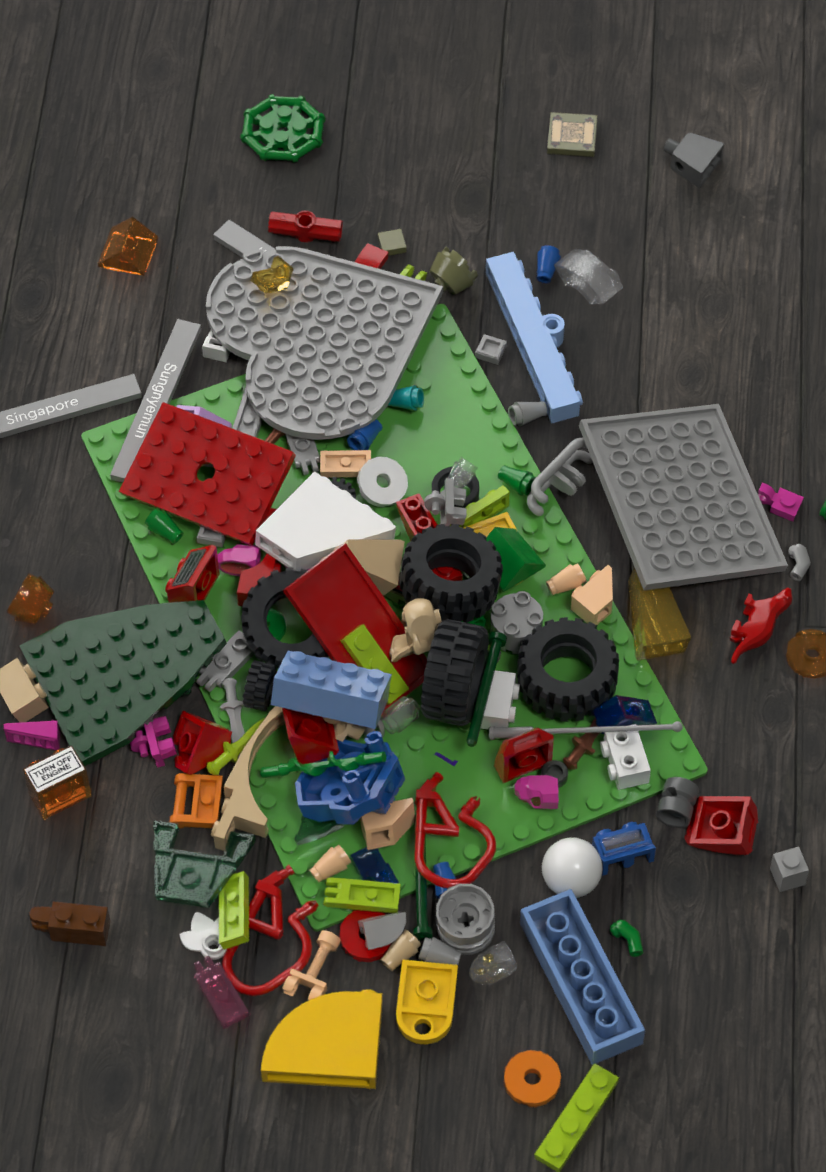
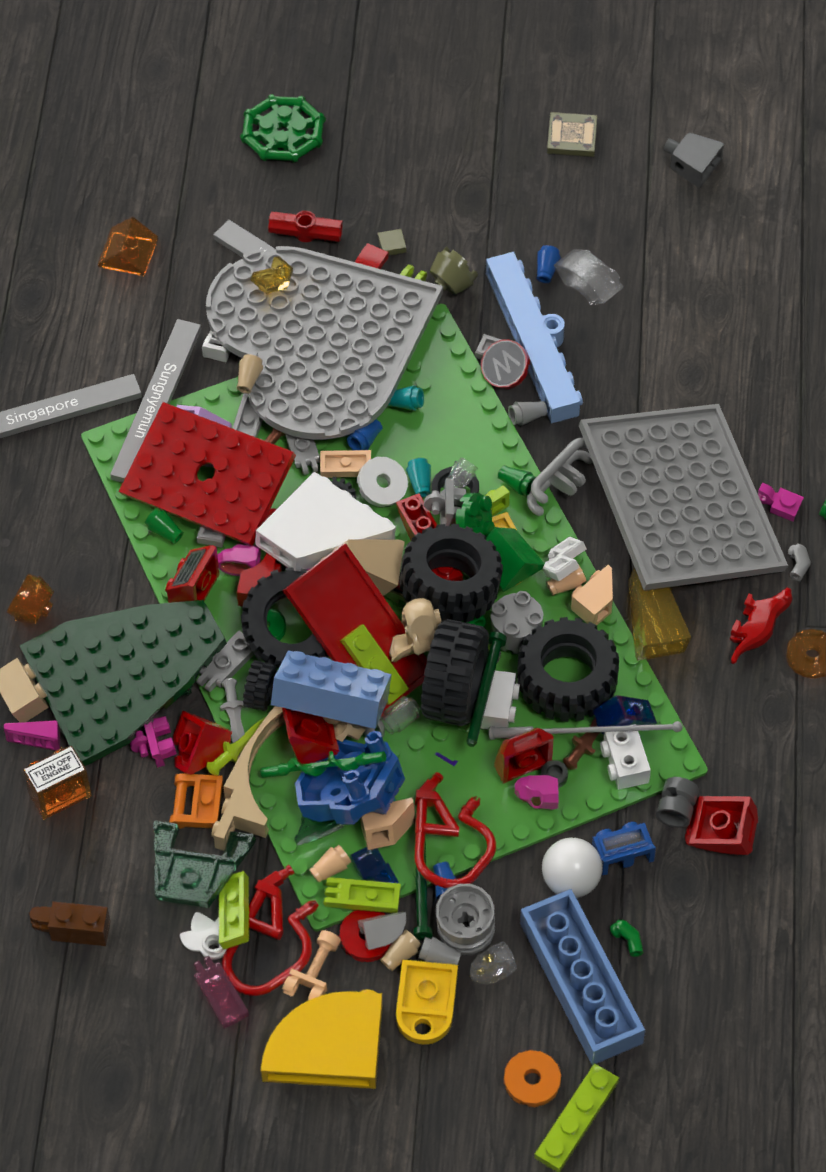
light grey brick [770,847,809,892] -> none
none -> tan cone [237,354,263,394]
none -> teal cone [406,458,431,498]
none -> green plate [456,493,495,537]
none -> tile [481,339,530,389]
none -> white tile [543,537,586,581]

